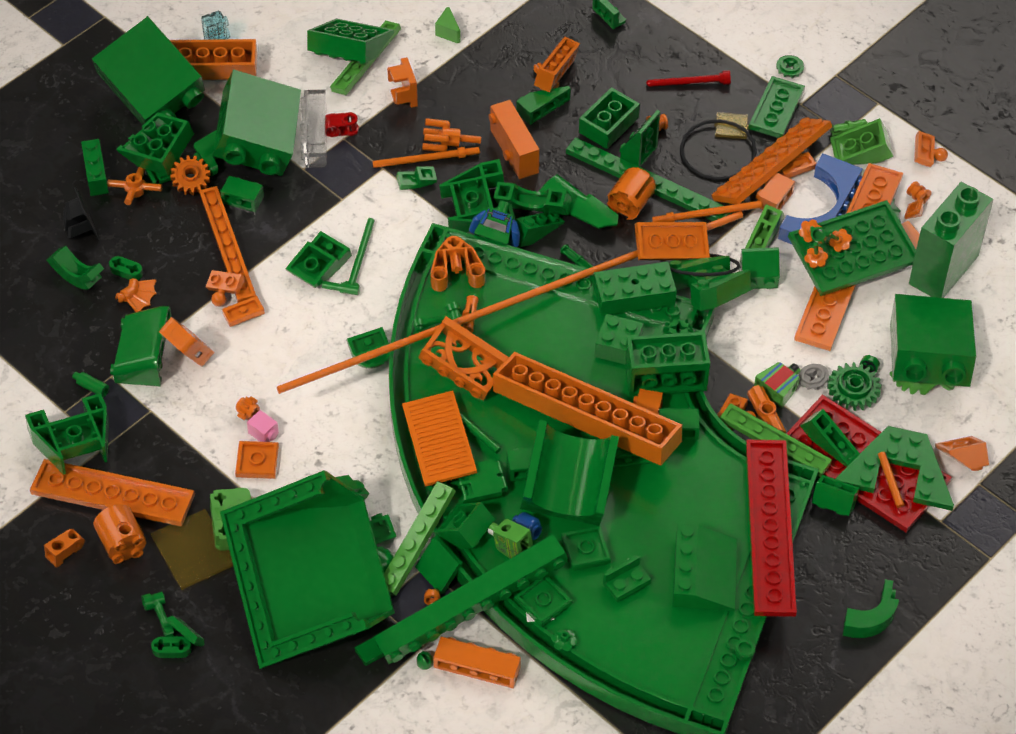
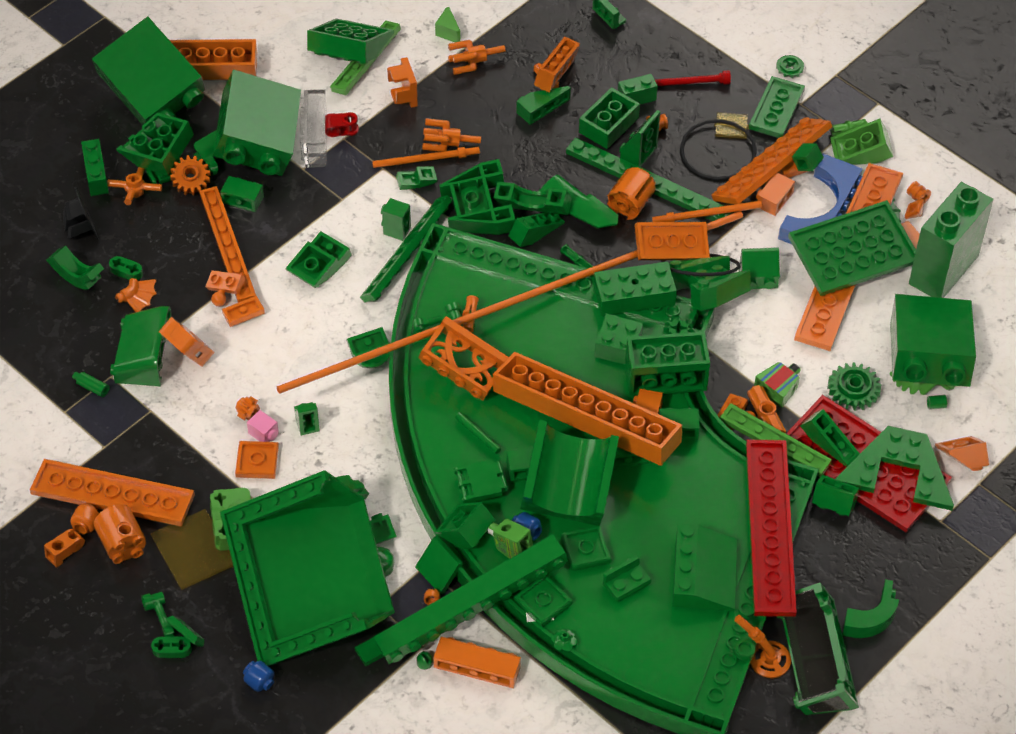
green wedge [25,393,109,475] -> none
clear light blue brick [201,10,231,40] -> none
green bar [322,218,375,295] -> none
bright green plate [384,481,456,596] -> none
orange window [402,390,477,487] -> none
orange connector [431,236,485,292] -> none
torso [467,200,520,248] -> none
orange brick [489,100,539,179] -> none
bright green slope [745,204,785,249] -> none
light grey gear [798,364,829,390] -> none
orange plant [799,219,852,268] -> none
green tile [860,355,880,373] -> none
orange bar [878,452,904,508] -> none
orange plate [914,131,948,167] -> none
none -> orange head [70,504,99,534]
none -> blue head [243,661,274,692]
none -> green arch [294,402,320,436]
none -> green plate [360,195,452,303]
none -> green brick [381,198,411,241]
none -> orange plant [448,40,506,75]
none -> green brick [618,74,658,104]
none -> orange dish [735,615,791,678]
none -> clear smoke windscreen [777,582,859,715]
none -> green brick [792,143,824,171]
none -> green hinge [927,395,947,409]

